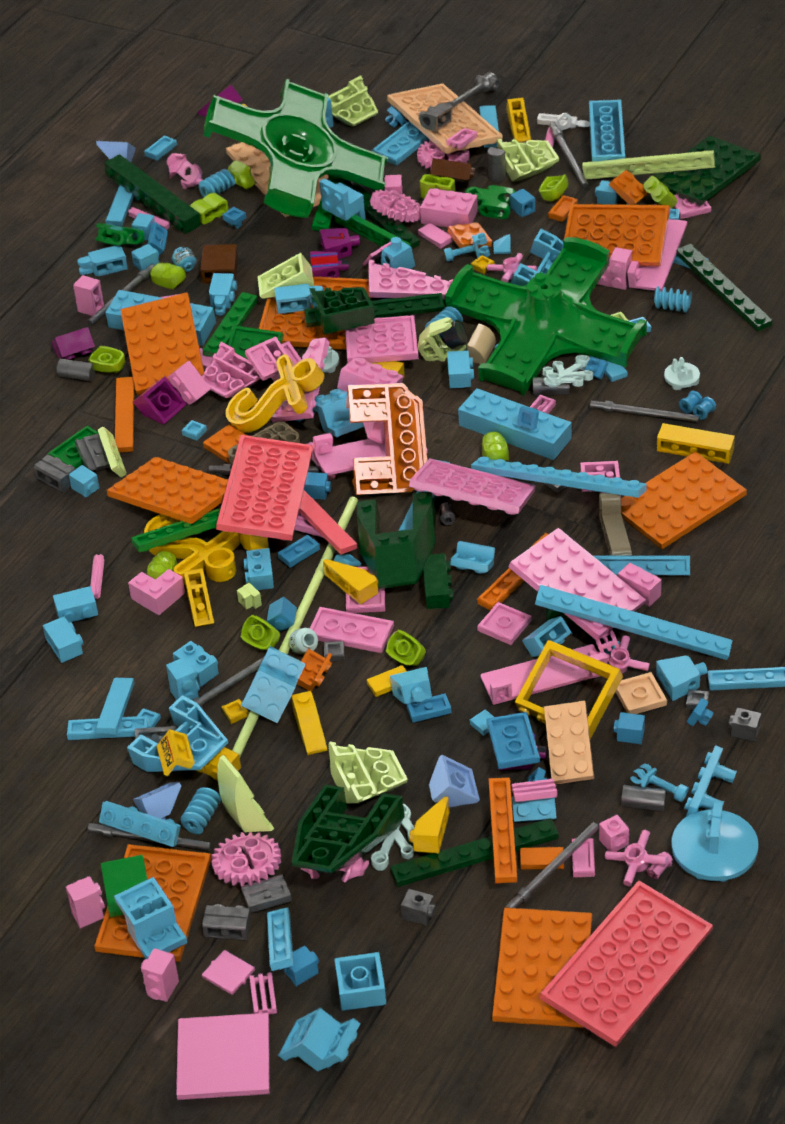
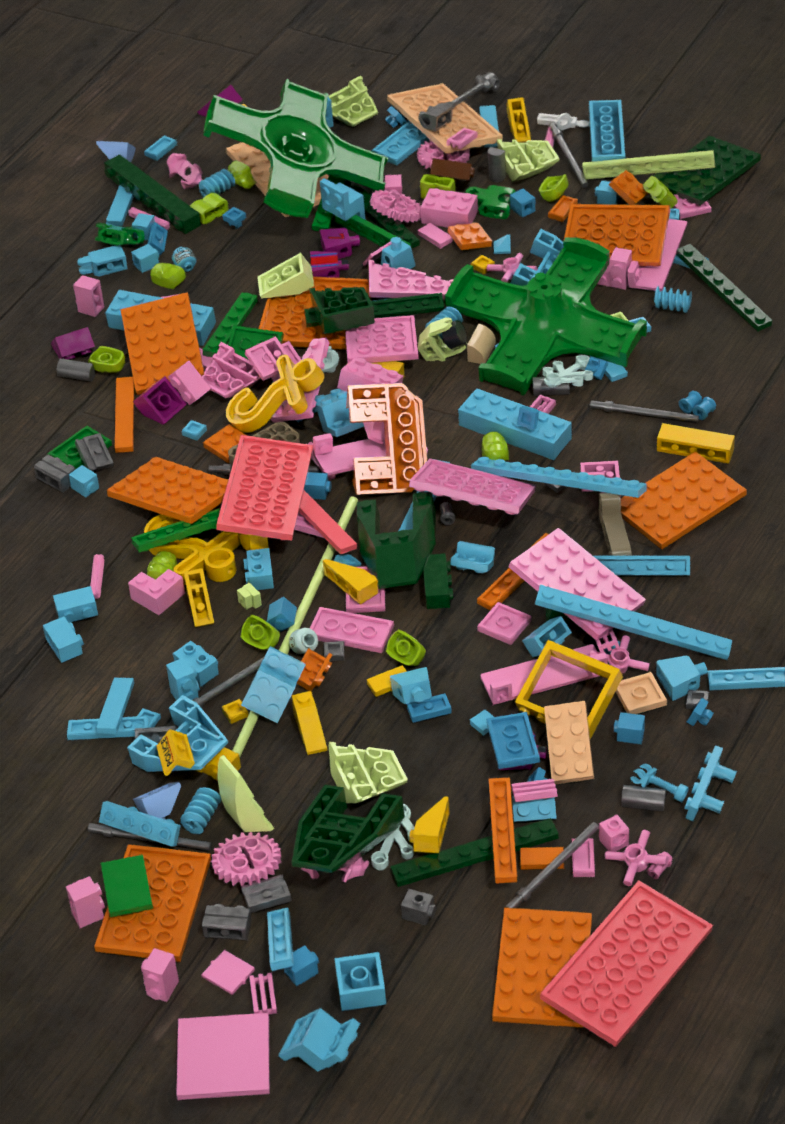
flat silver bar [87,264,155,326] -> none
yellowish green tile [98,427,126,477] -> none
medium azure bracket [114,877,187,959] -> none
reddish brown brick [201,244,238,283] -> none
medium azure hinge [209,273,237,316] -> none
medium azure hinge [275,283,323,314] -> none
dark azure plate [278,535,320,568] -> none
light blue slope [429,755,480,807] -> none
medium azure bar [444,233,490,262] -> none
medium azure brick [447,350,474,388] -> none
bright pink brick [618,563,662,607] -> none
light aqua plate [664,357,700,390] -> none
medium azure bracket [672,803,758,882] -> none
flat silver brick [729,708,761,741] -> none

